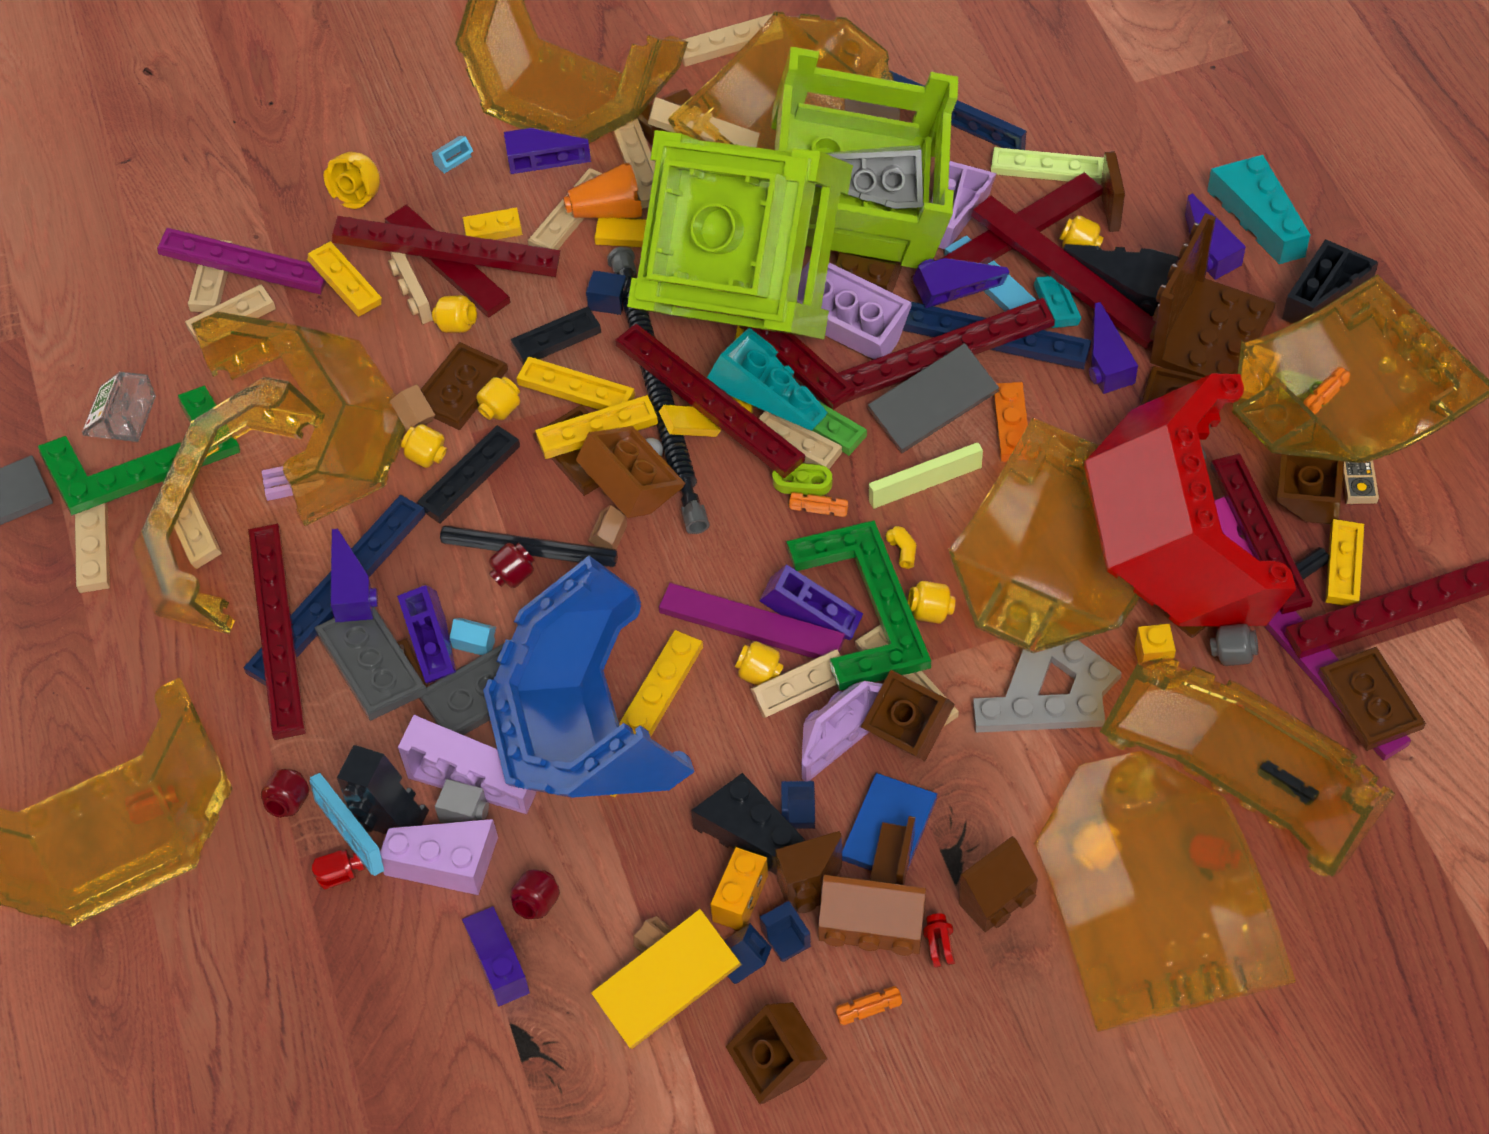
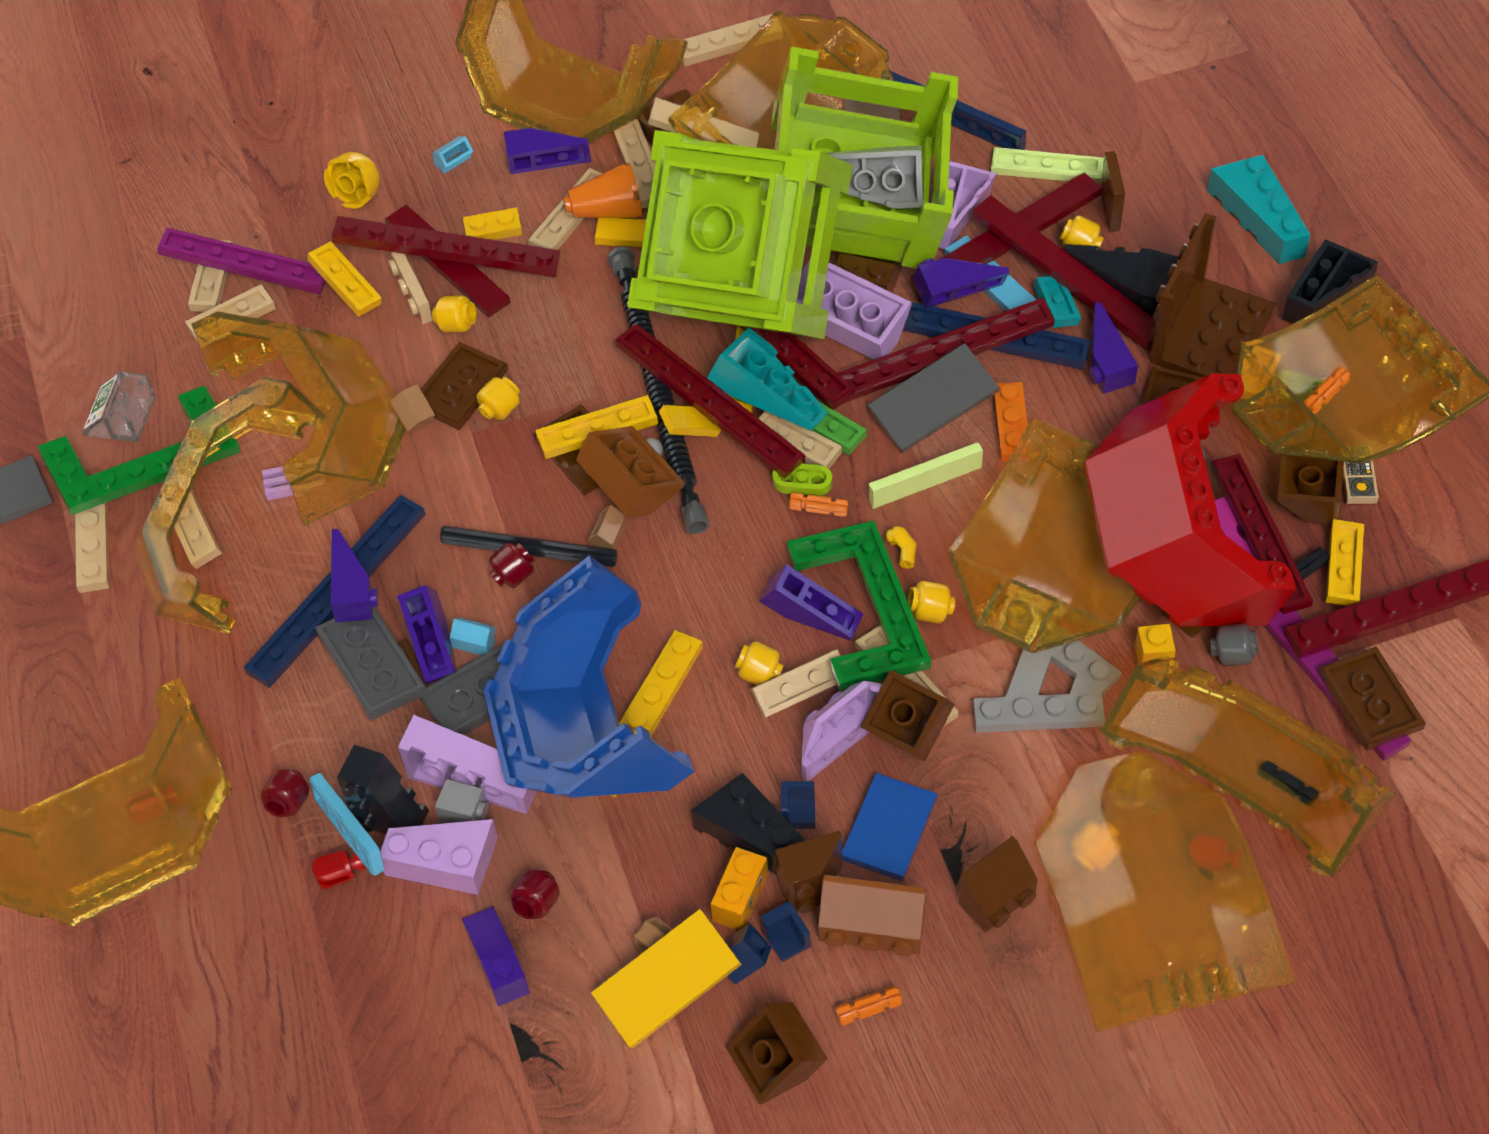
dark red tile [248,523,306,740] -> none
yellow head [401,424,447,468] -> none
black plate [417,425,520,524] -> none
black plate [510,306,601,365] -> none
yellow plate [516,357,635,410] -> none
dark blue panel [586,270,626,315] -> none
magenta tile [659,583,845,659] -> none
reddish brown panel [870,816,916,885] -> none
red arm [923,913,955,968] -> none
dark purple slope [1185,193,1246,280] -> none

